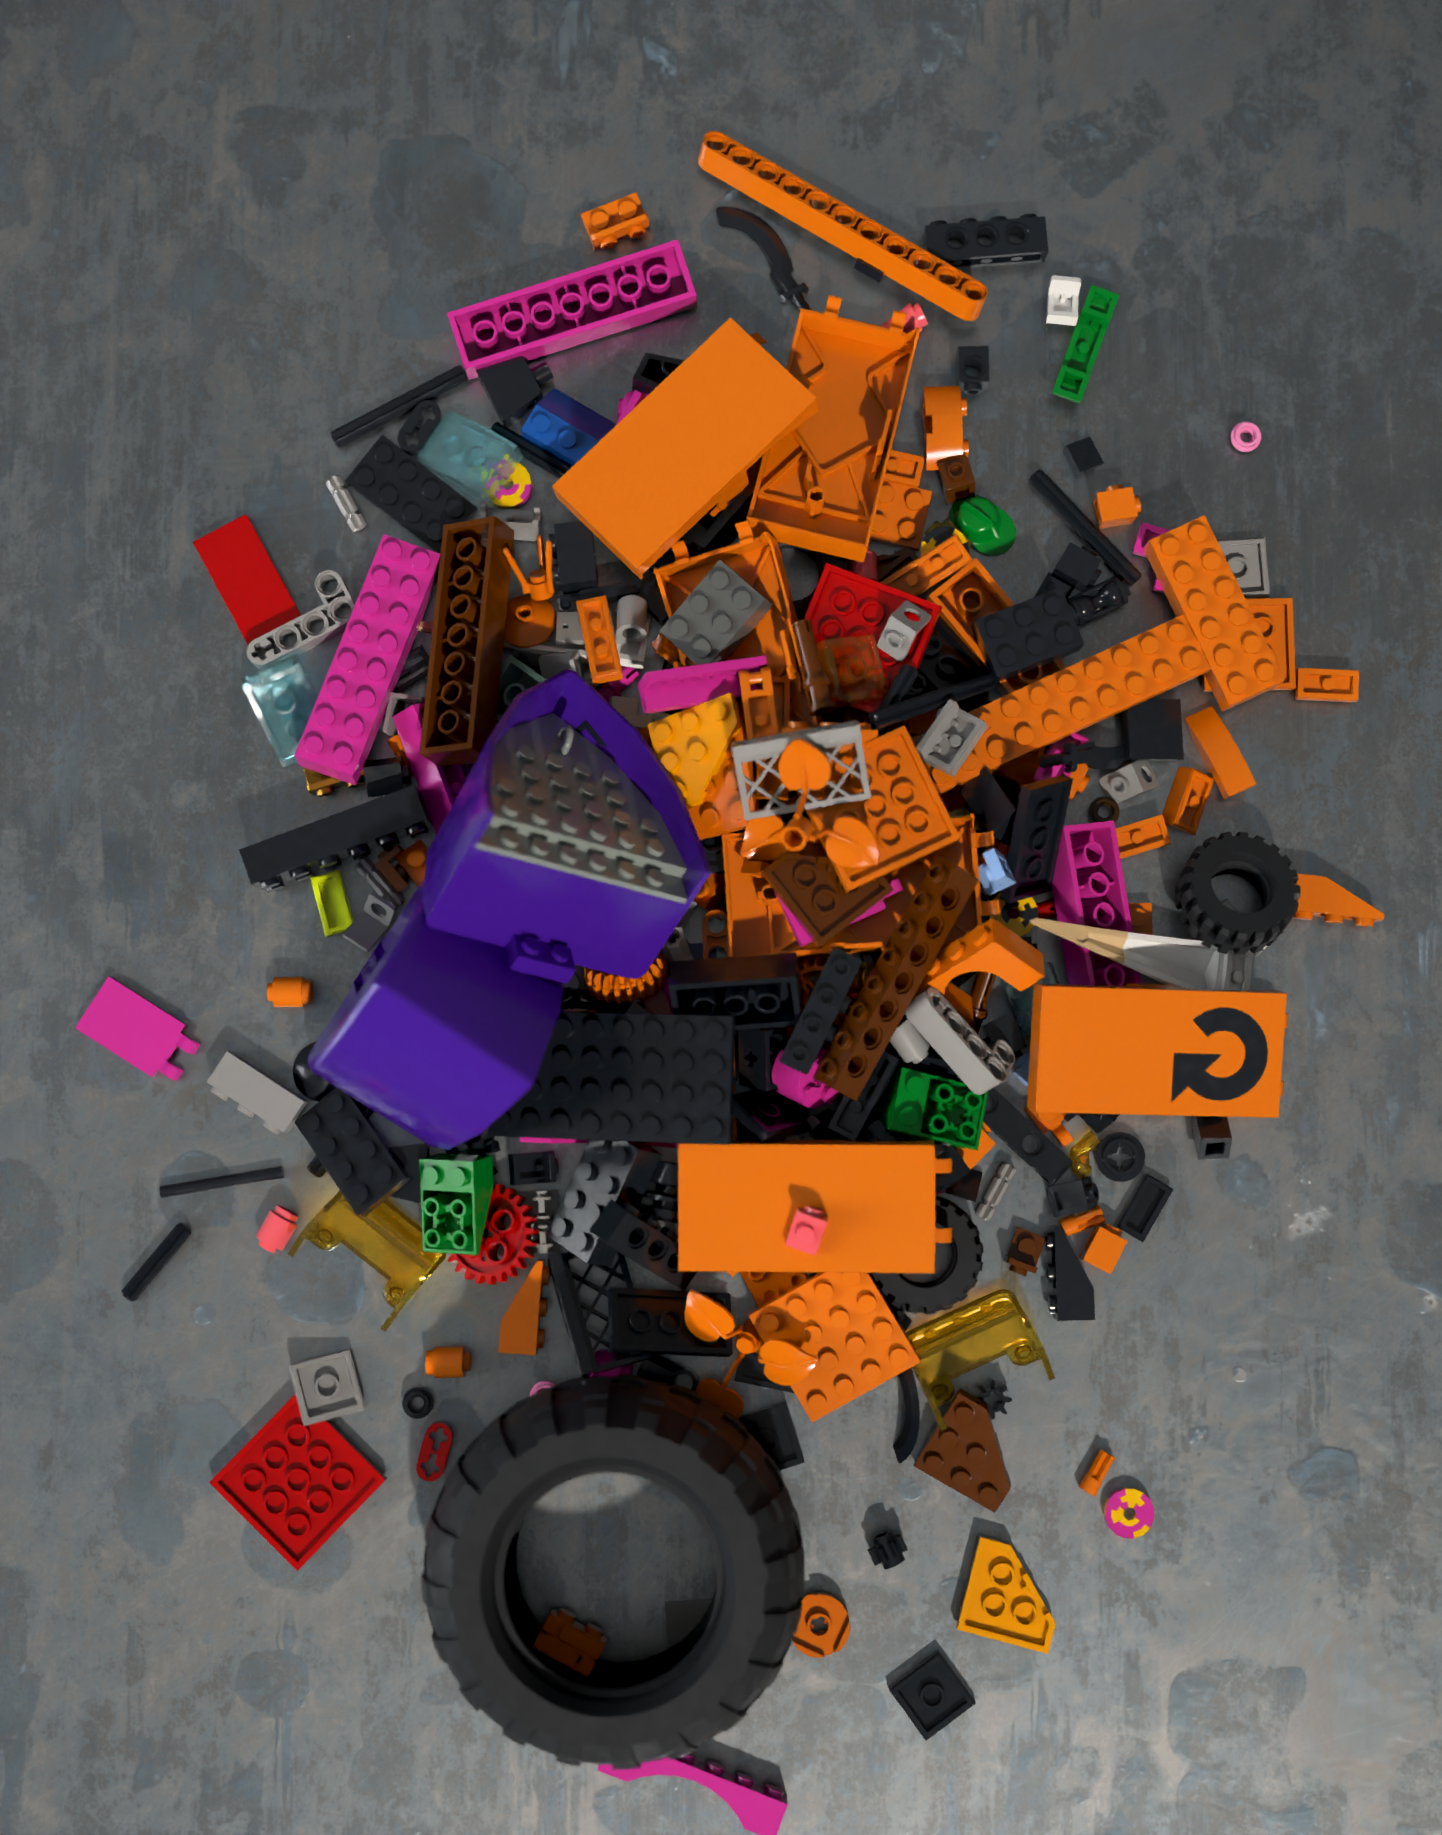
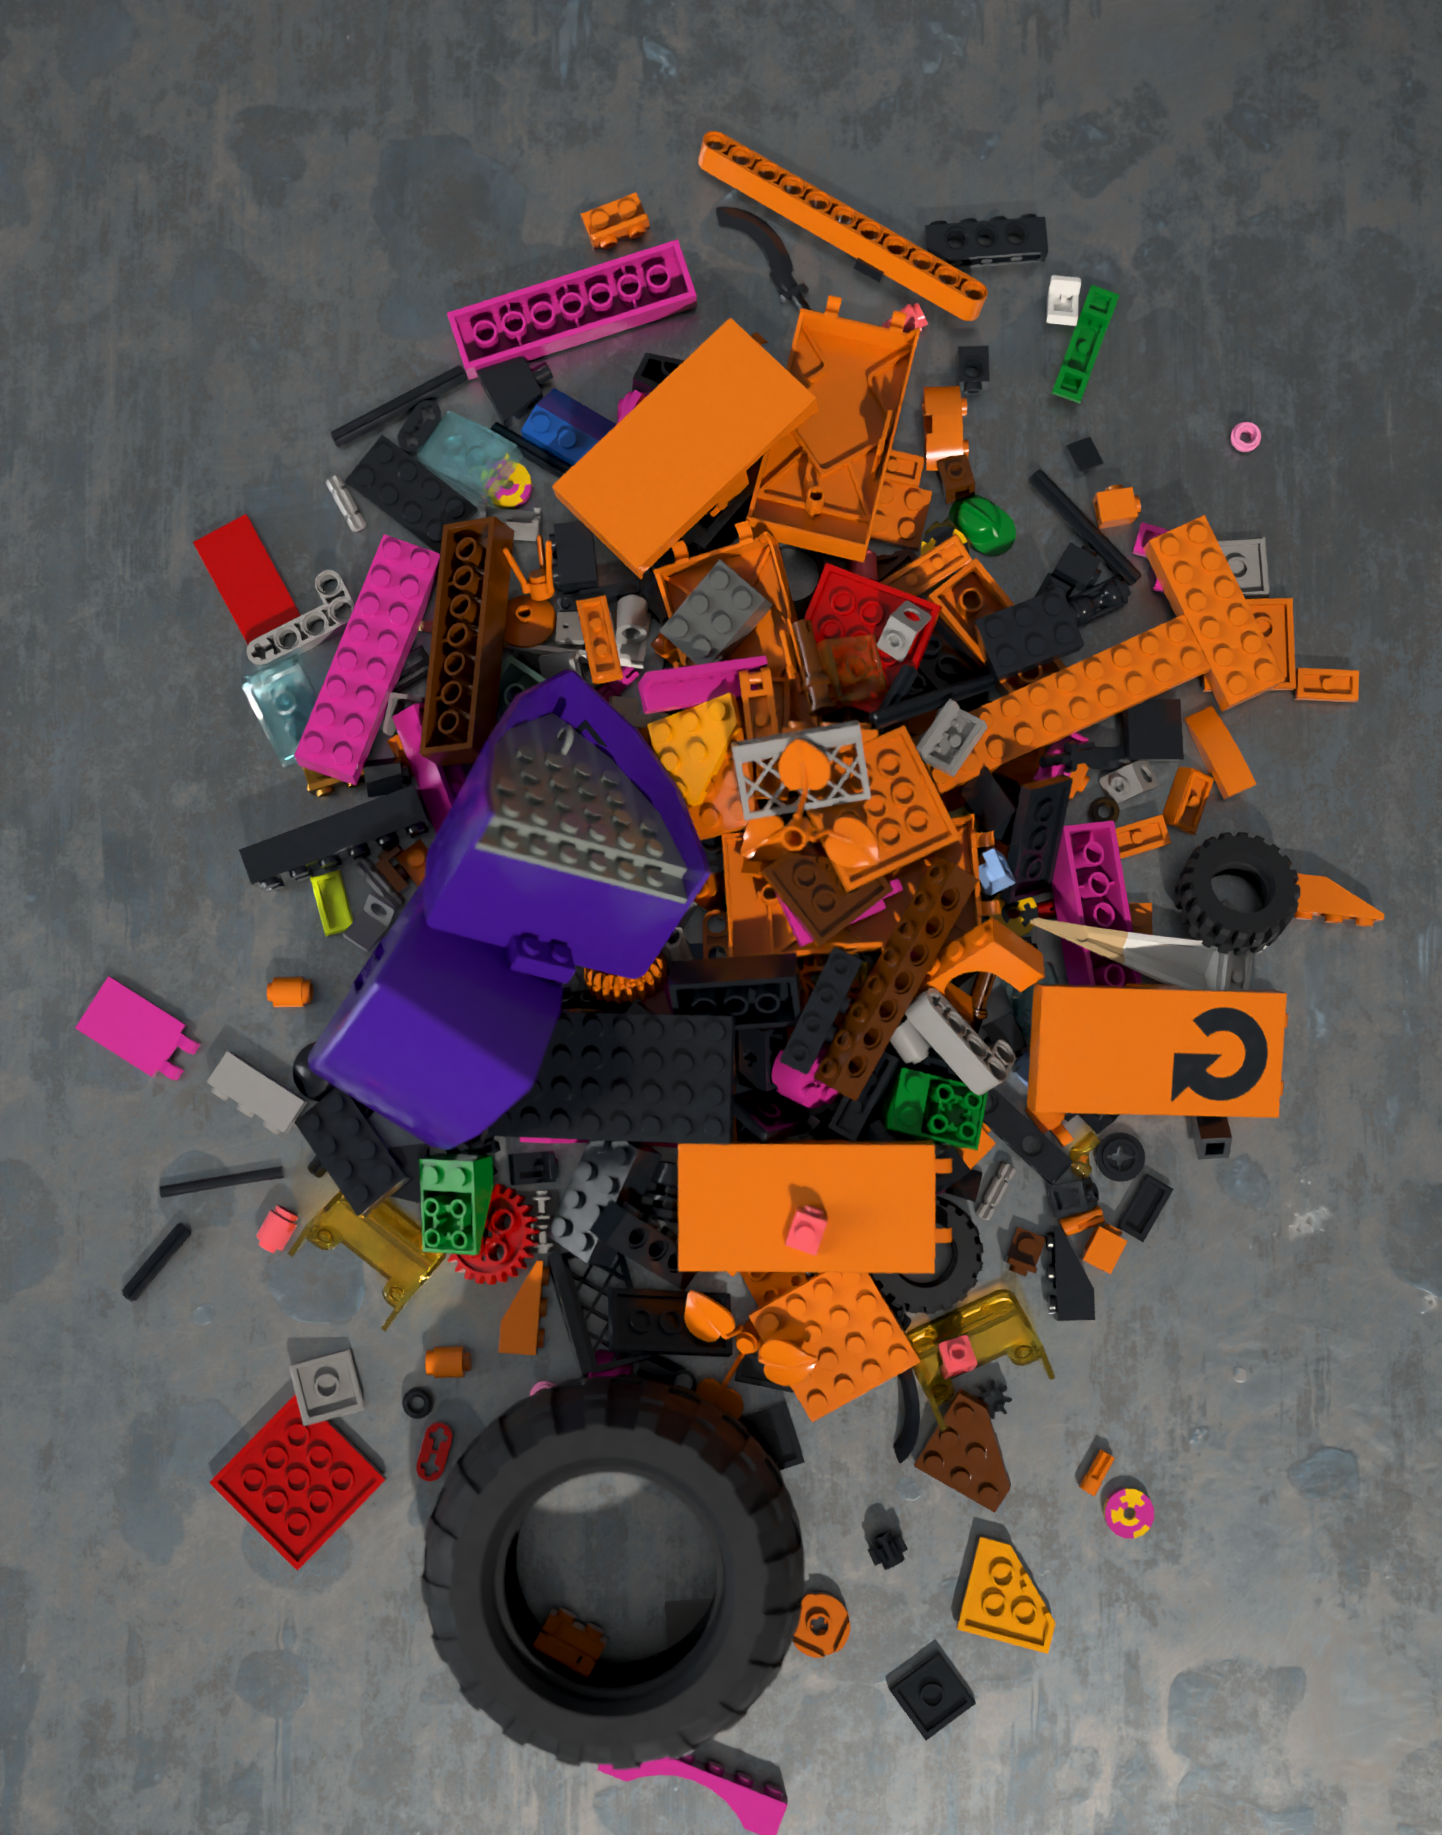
none -> coral bracket [938,1335,978,1380]

